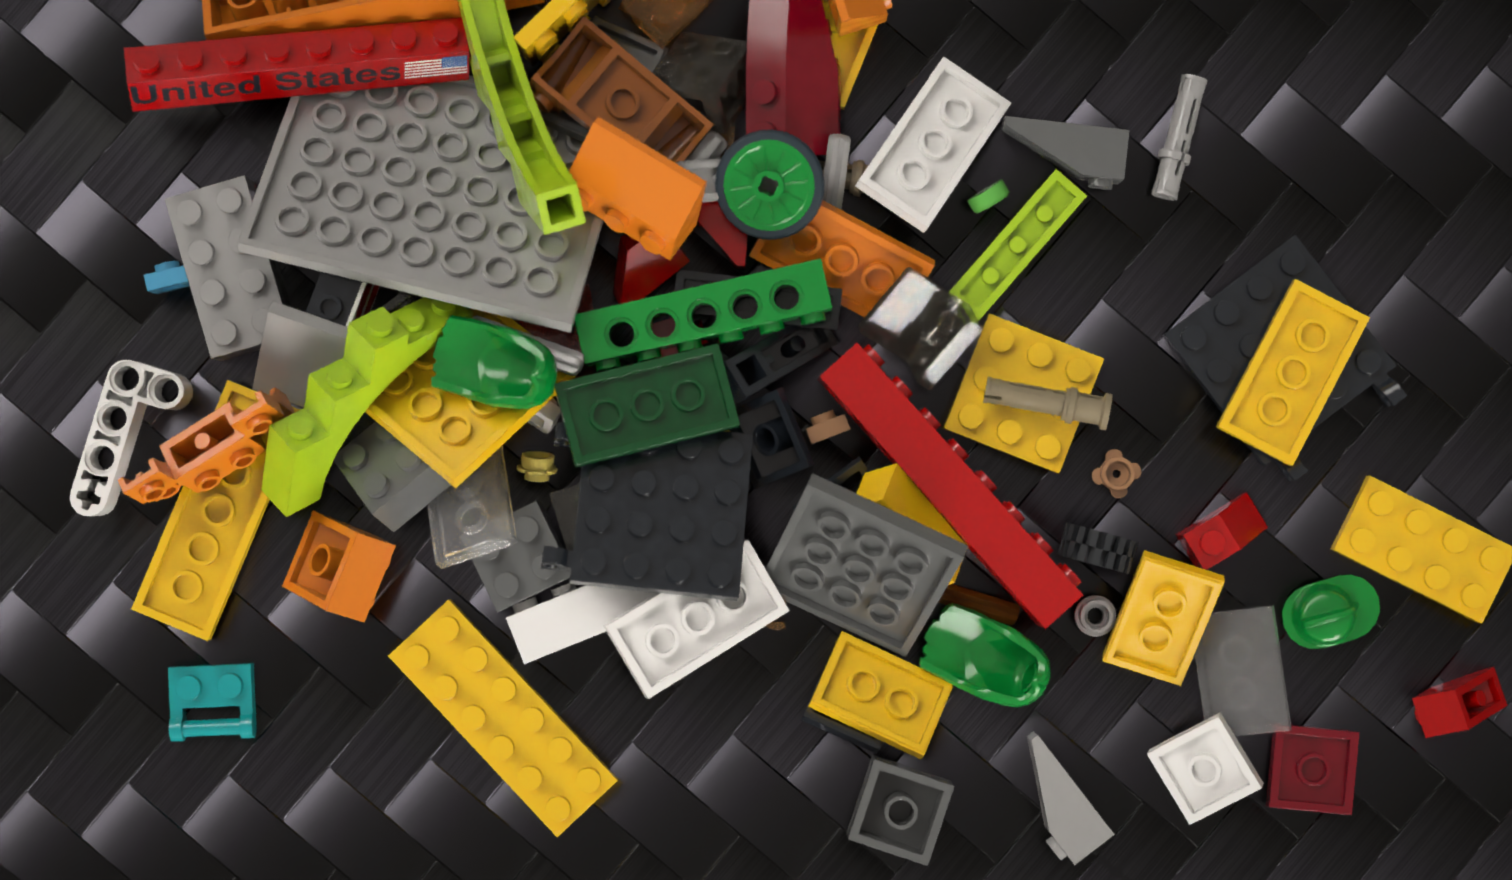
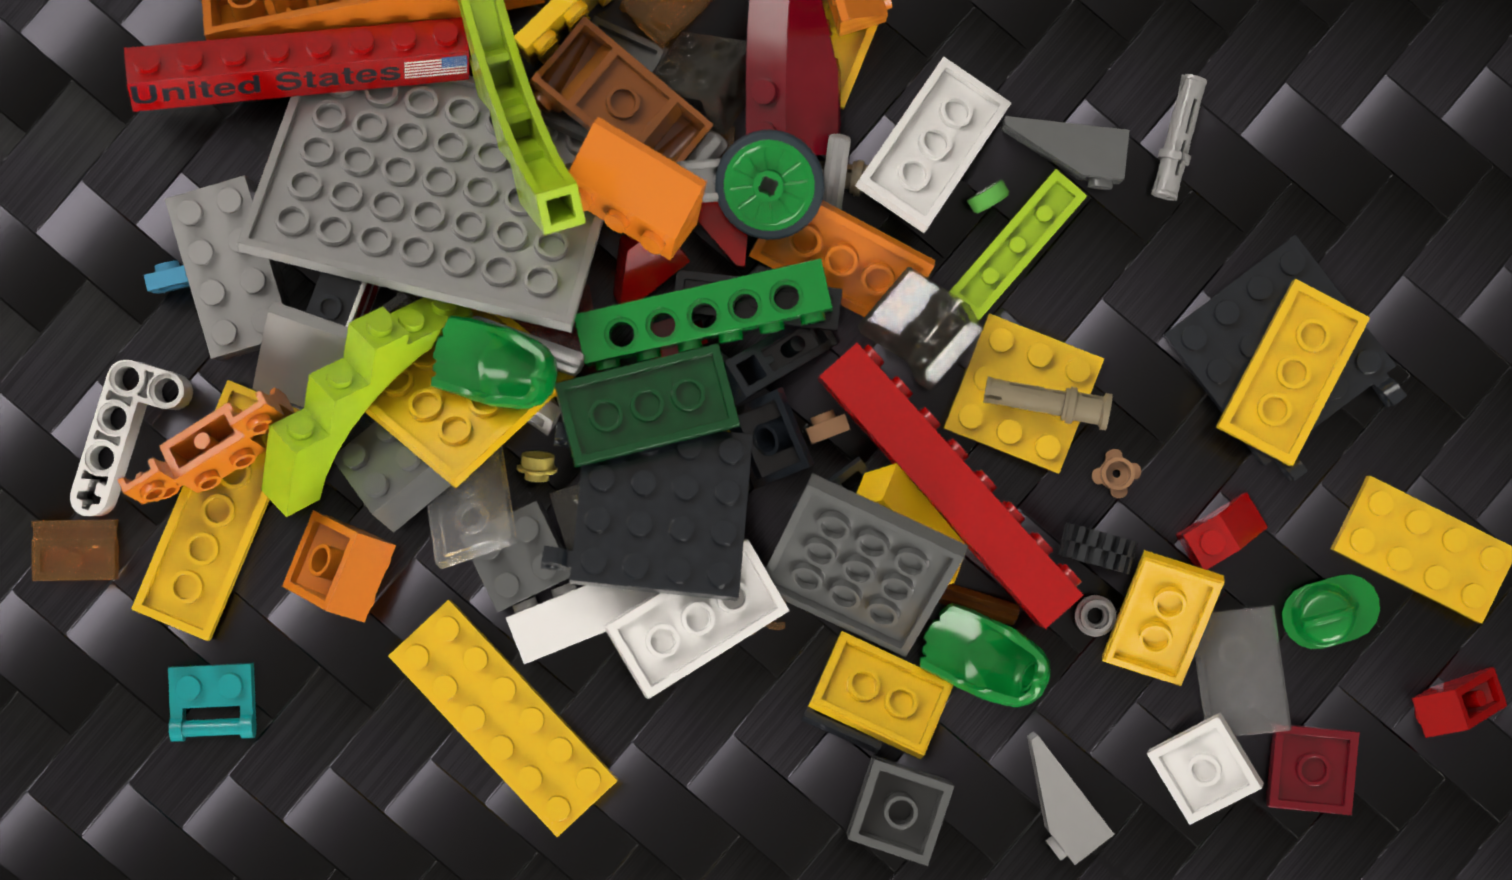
none -> clear orange plate [31,519,119,581]

